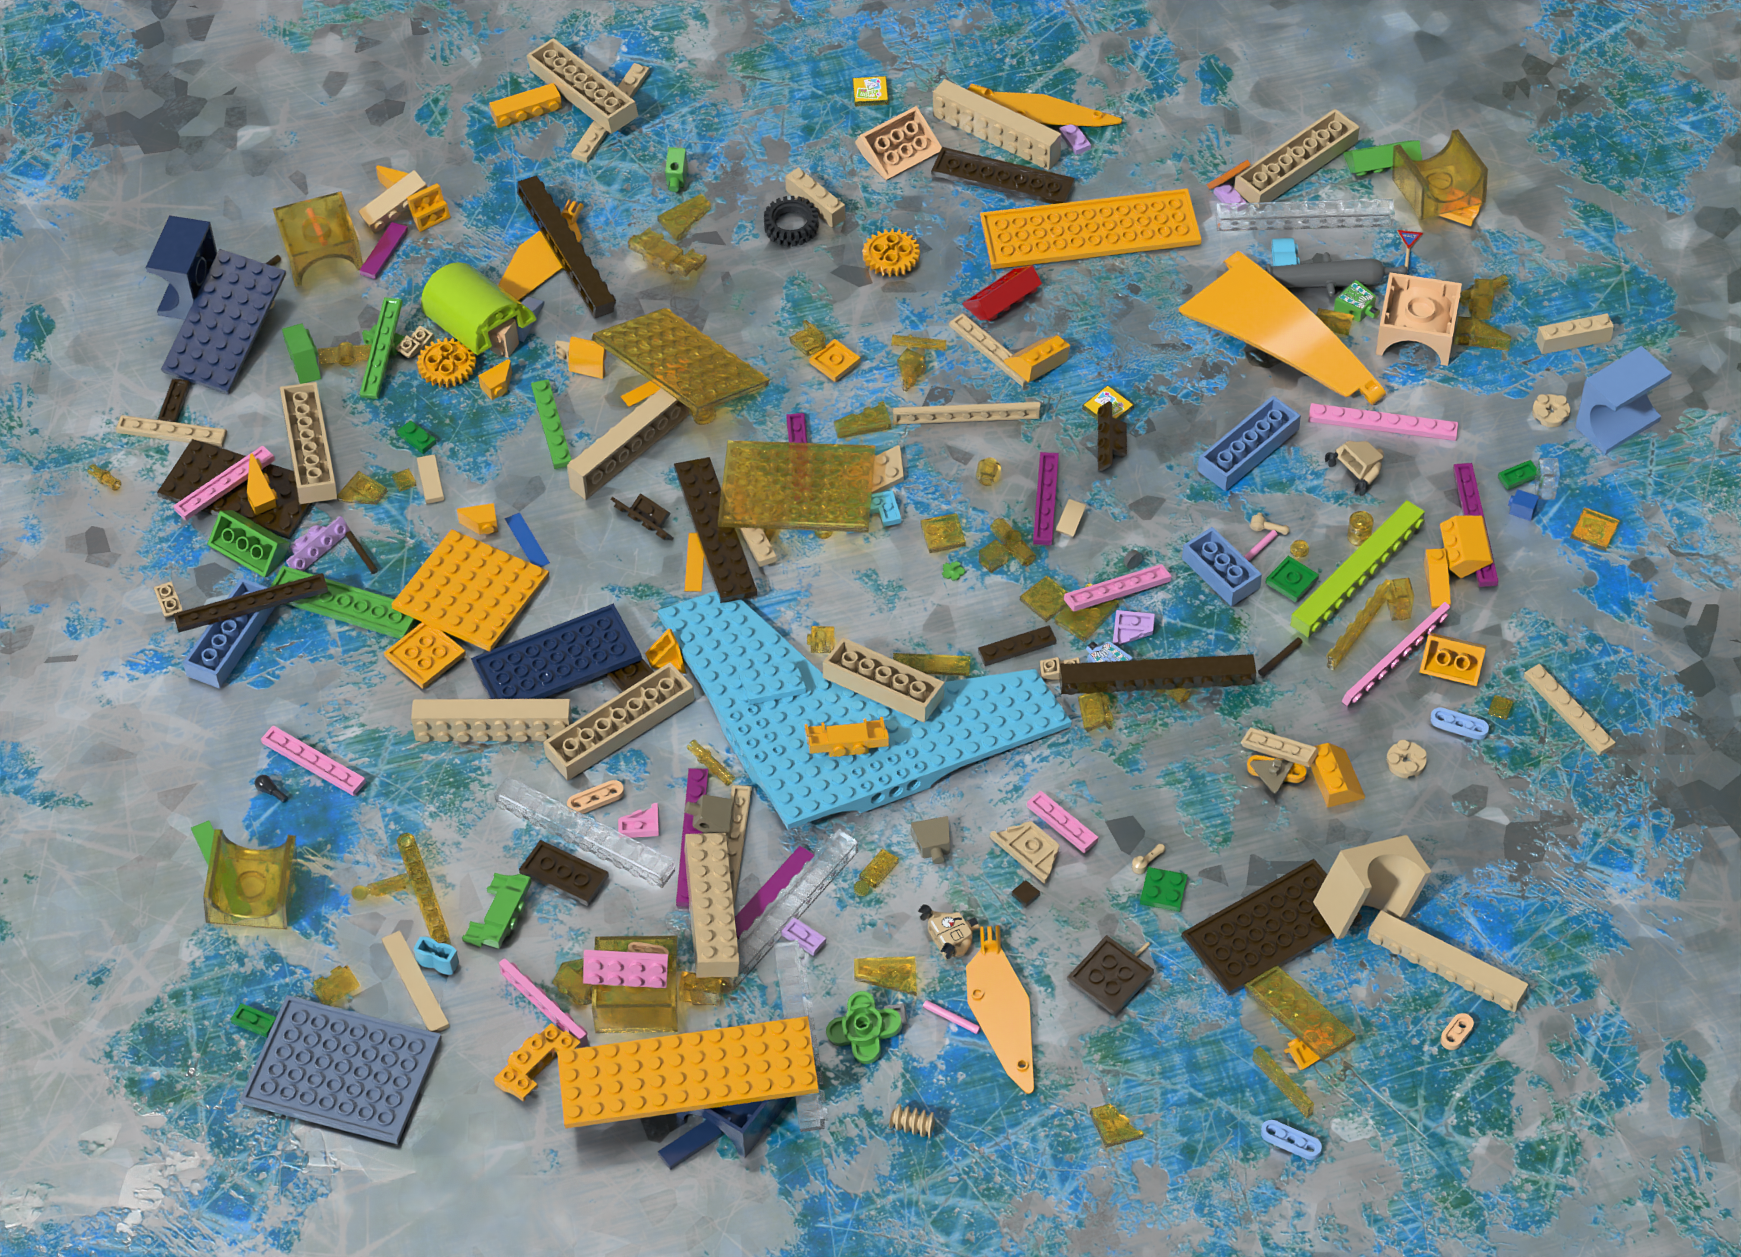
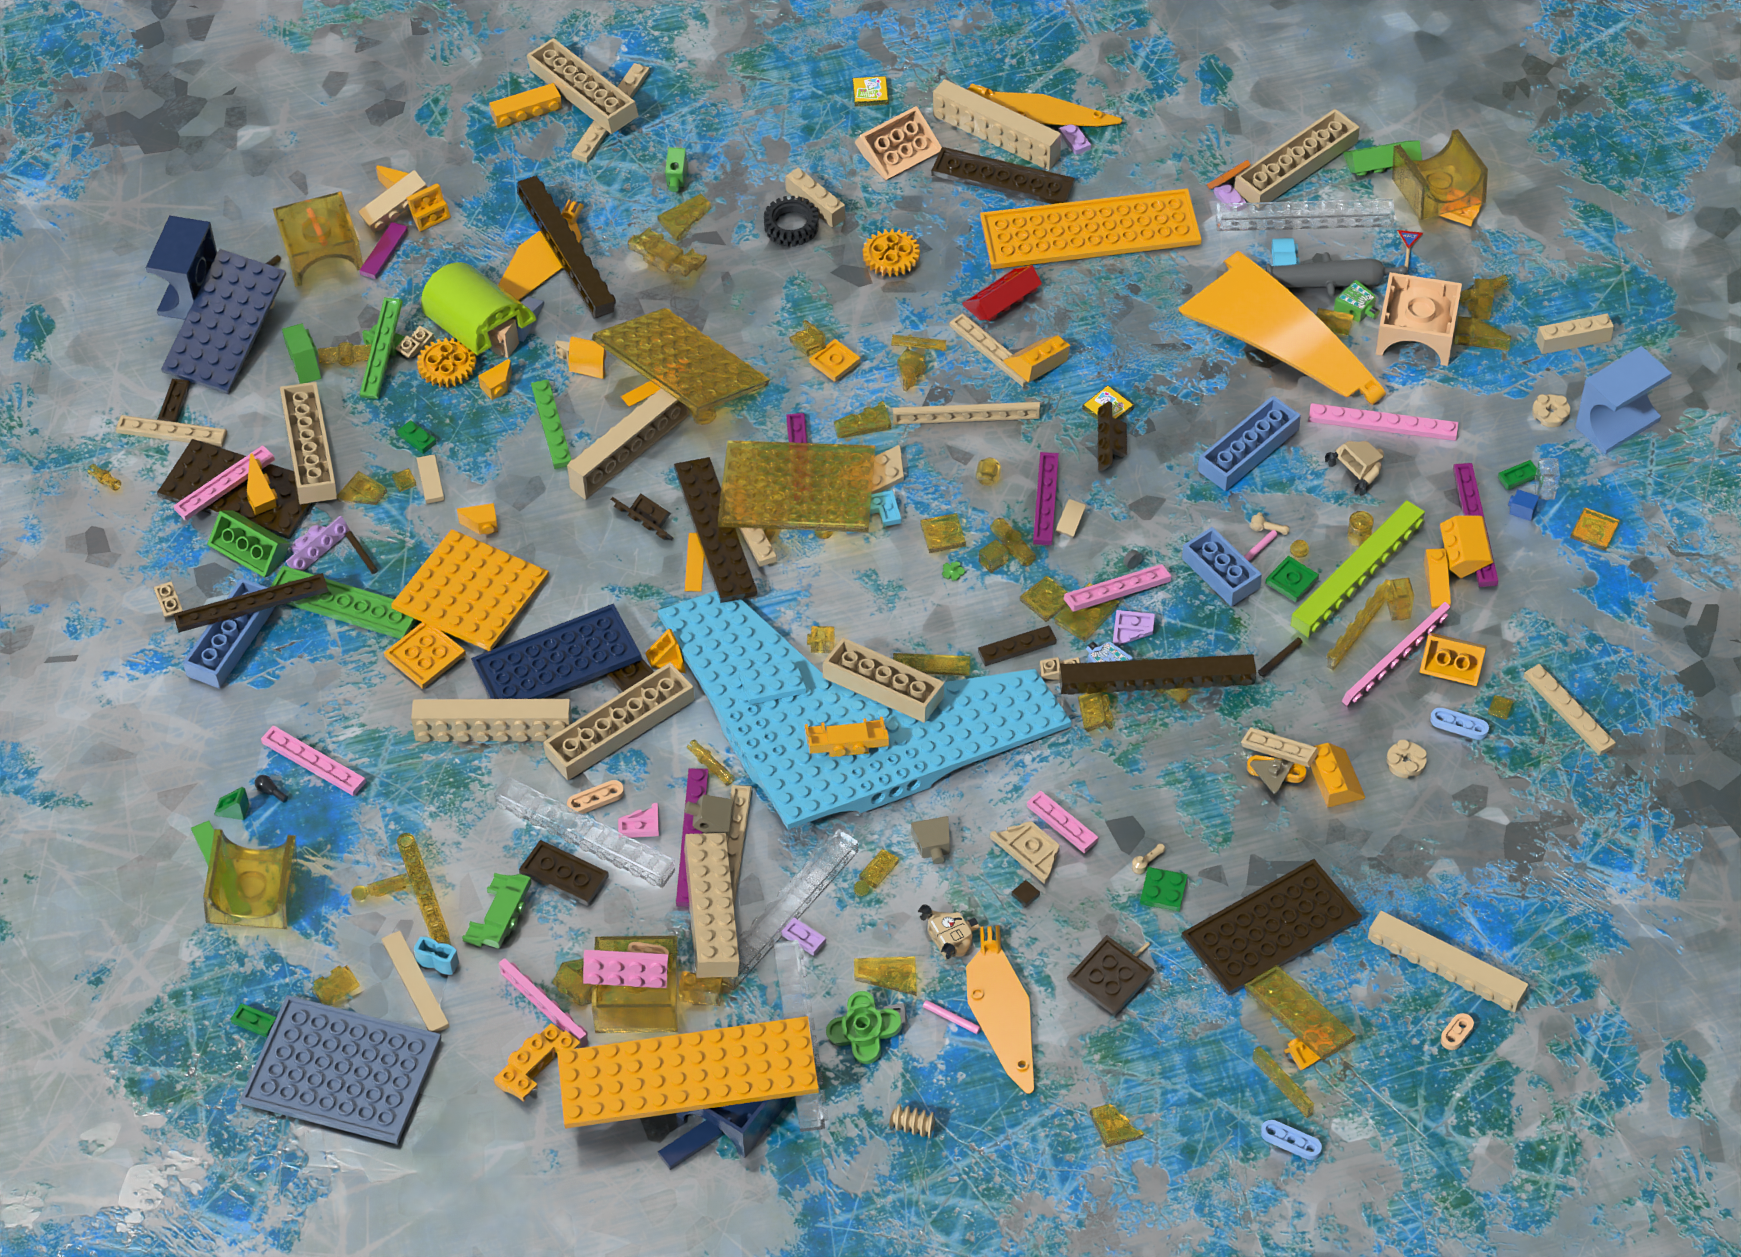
blue sticker [505,512,550,567] -> none
magenta tile [735,846,816,941] -> none
tan piece [1313,835,1432,939] -> none
none -> green slope [214,787,249,820]

